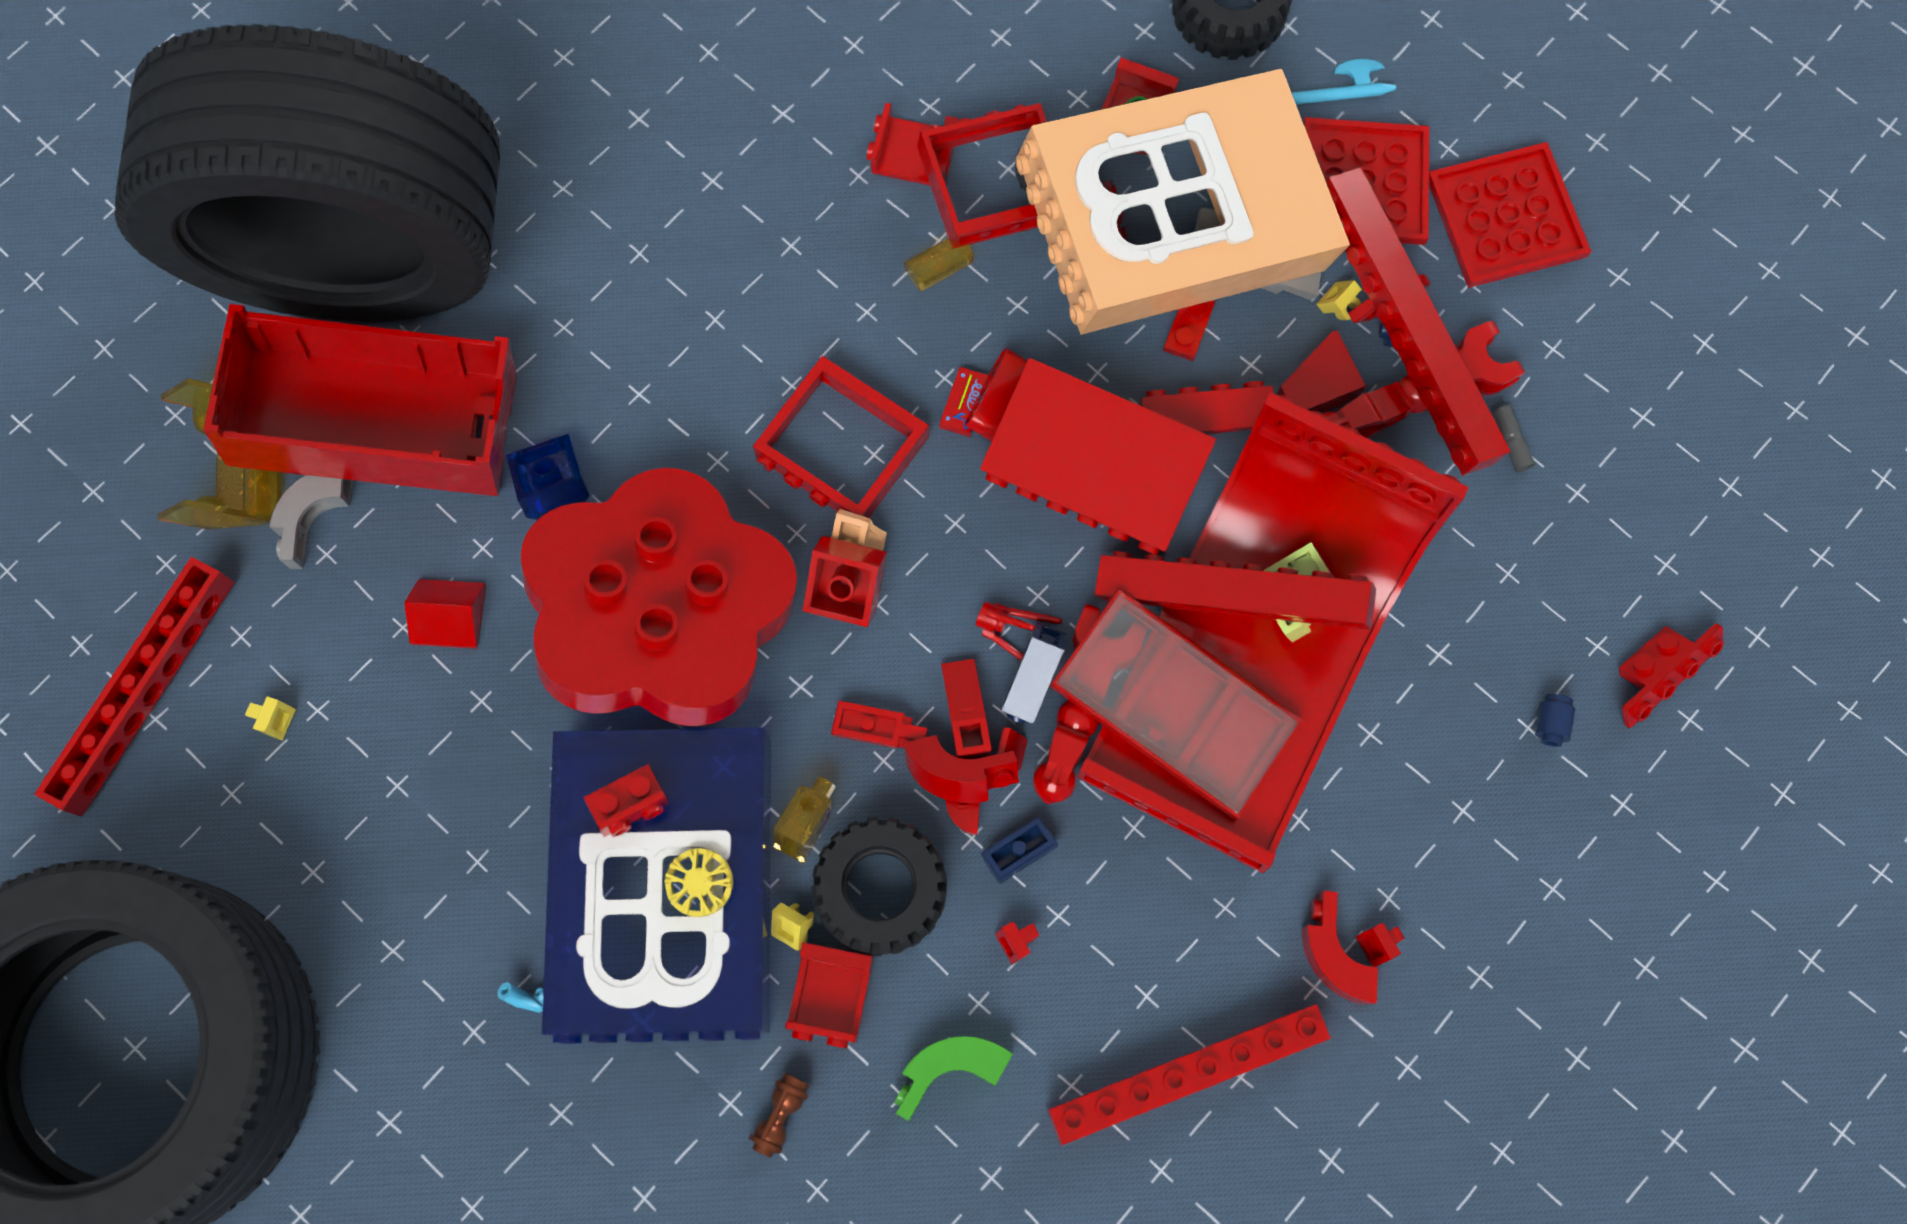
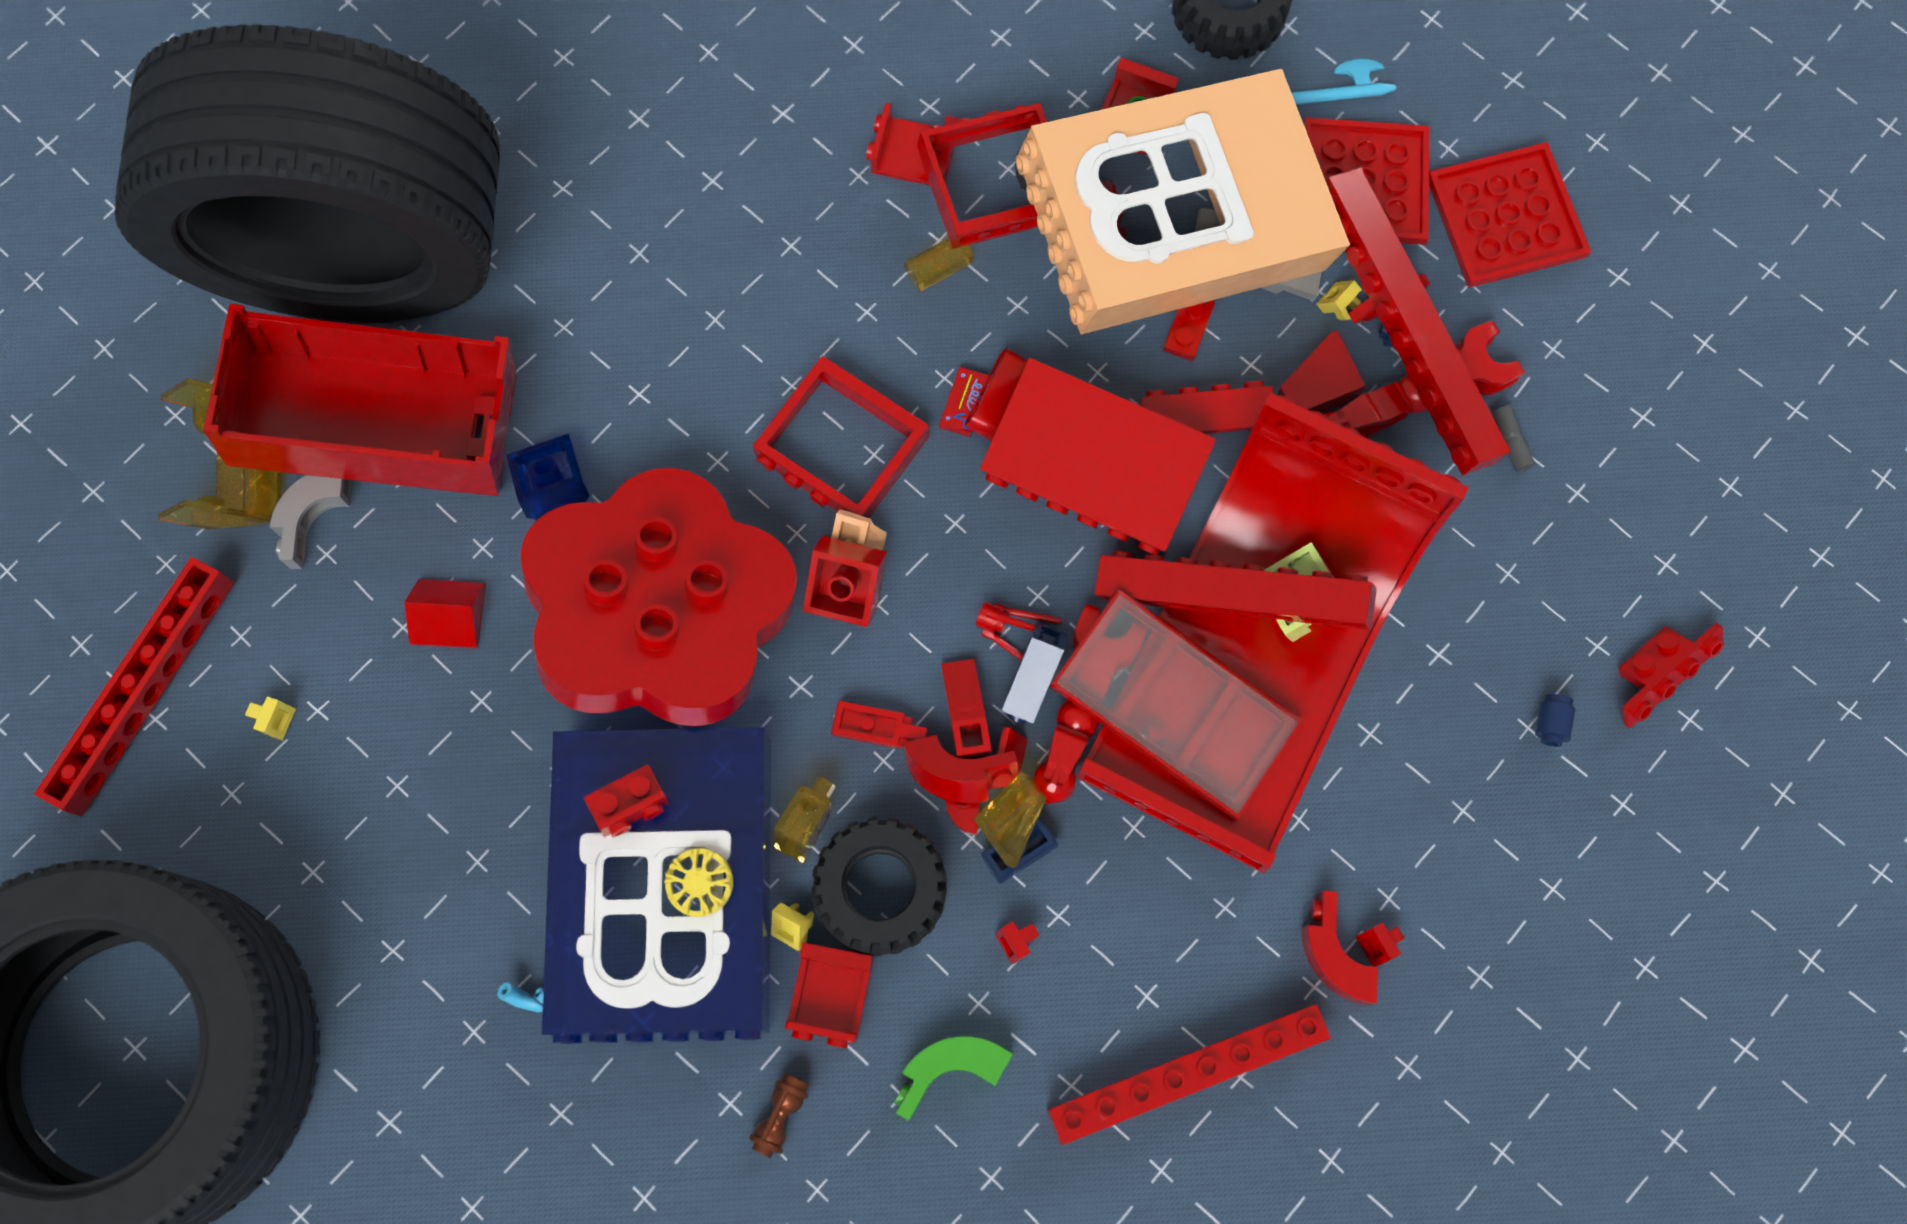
none -> clear yellow wing [974,771,1046,869]

